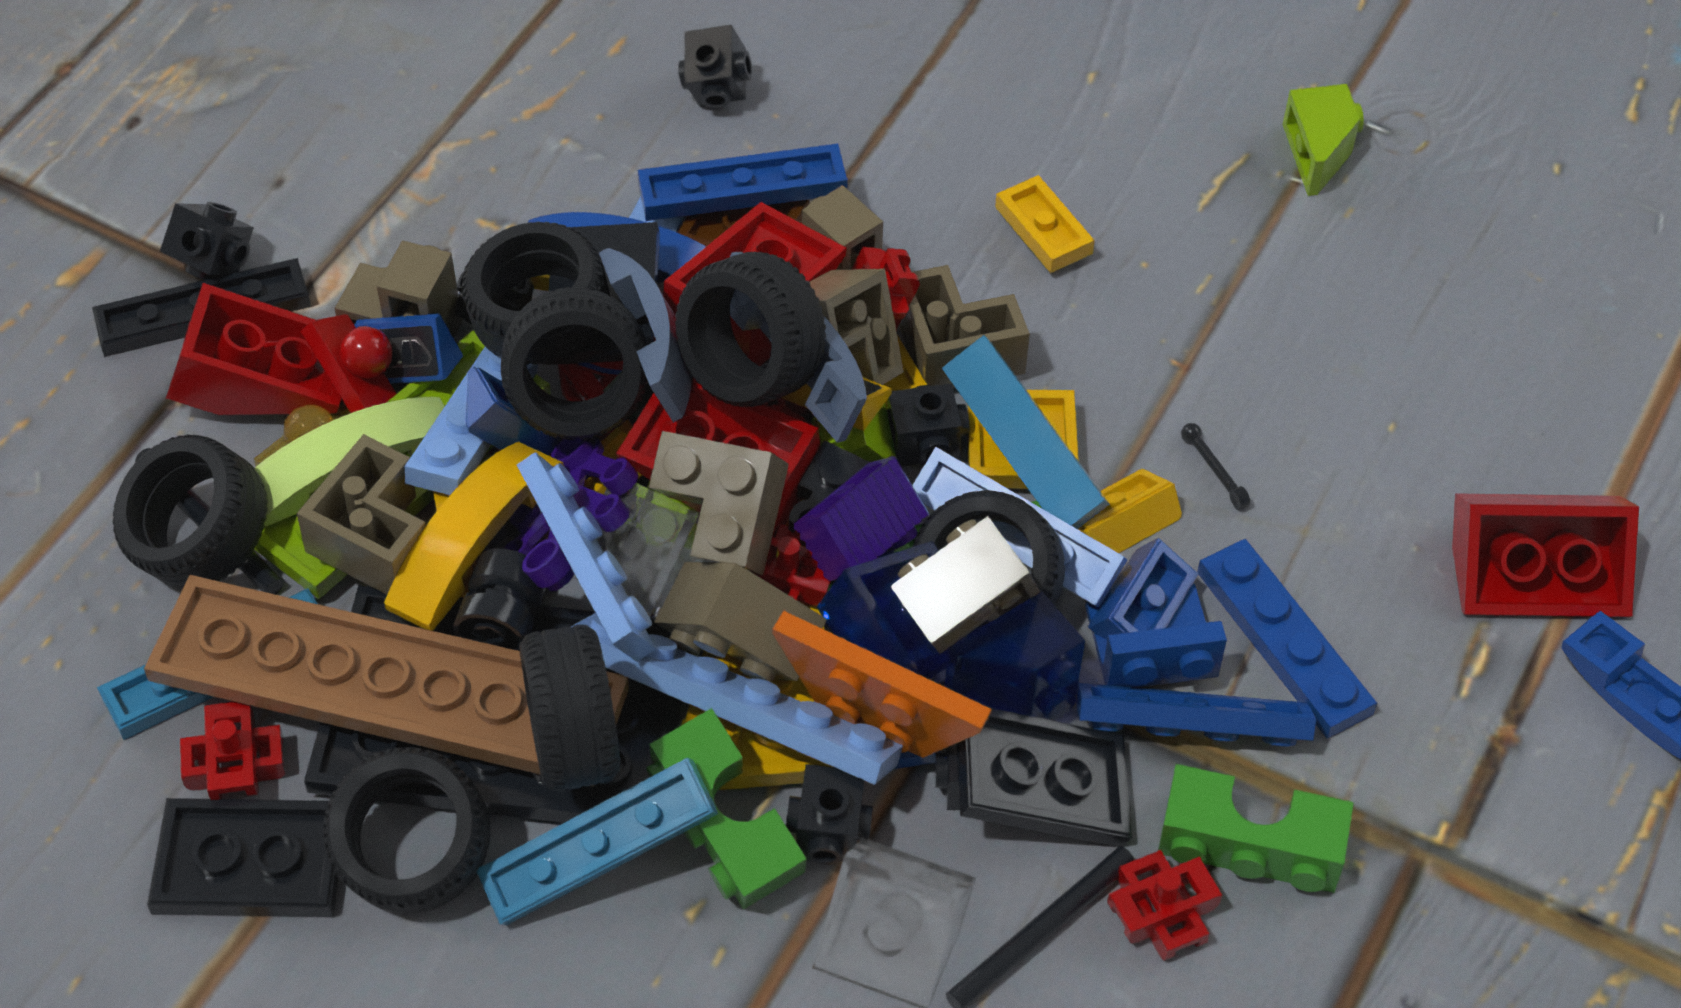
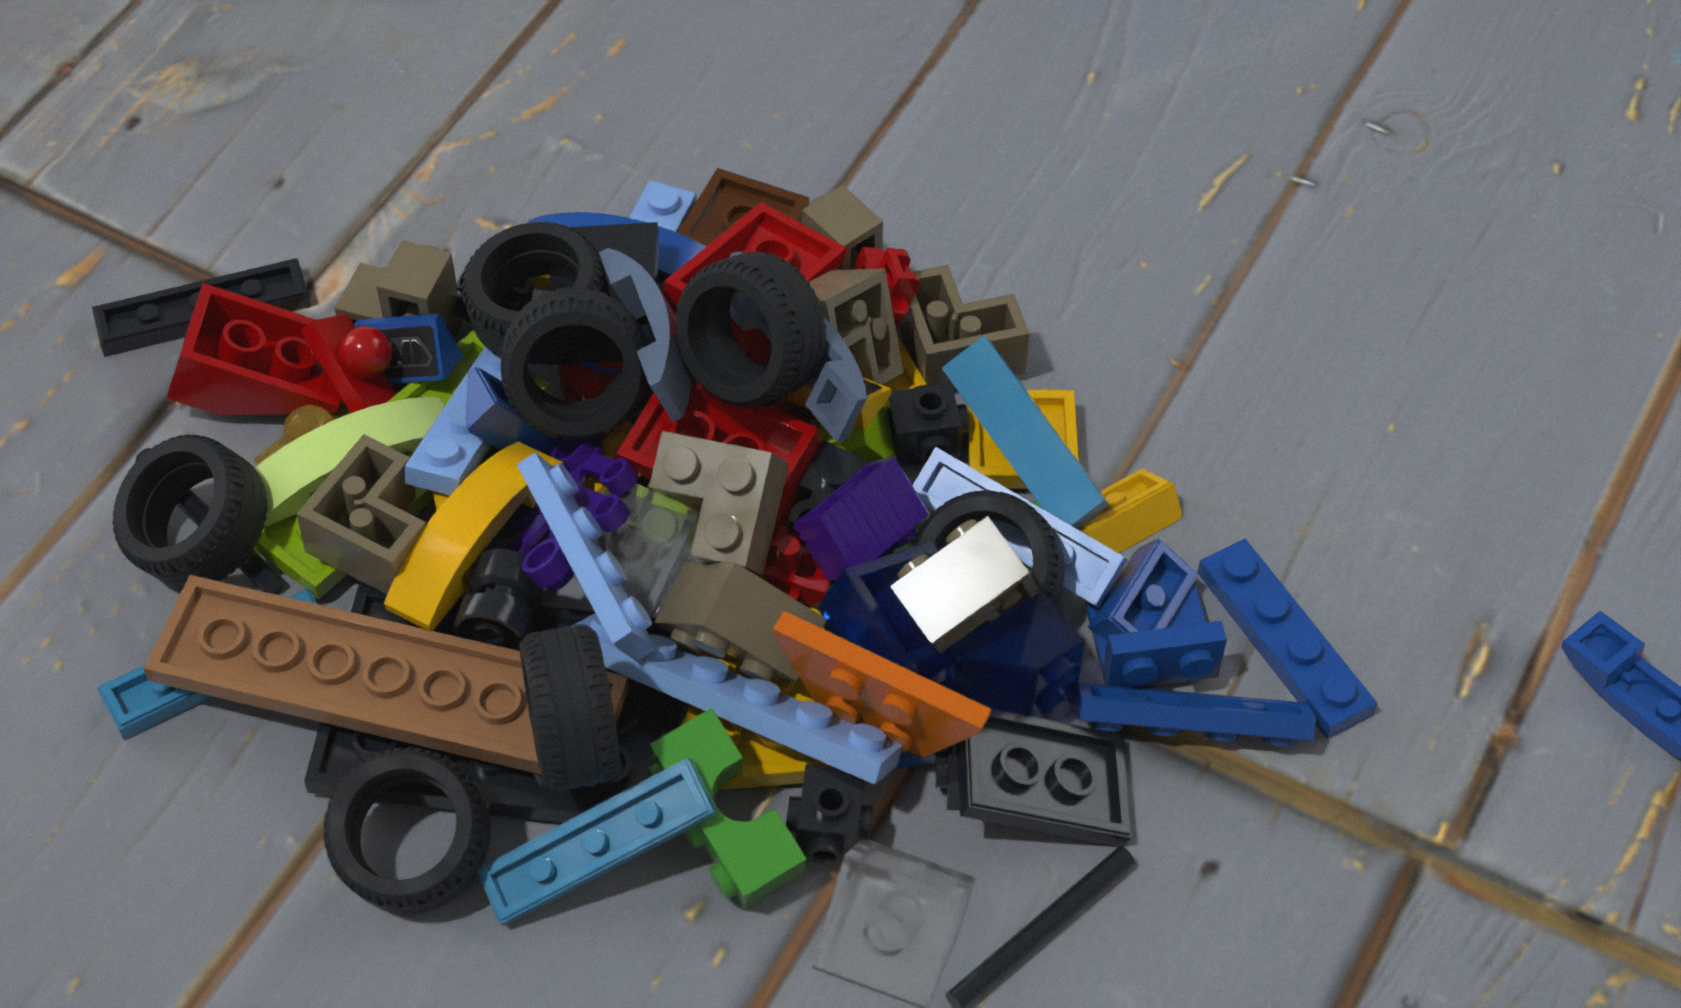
black tile [147,798,338,918] -> none
black brick [159,202,254,280] -> none
red piece [180,702,285,800] -> none
blue plate [637,143,848,221] -> none
black brick [678,24,753,108] -> none
yellow plate [995,175,1095,273] -> none
red piece [1107,850,1222,961] -> none
bright green arch [1158,764,1354,893] -> none
black hinge [1181,423,1250,510] -> none
lime slope [1282,84,1364,196] -> none
red slope [1452,493,1639,617] -> none

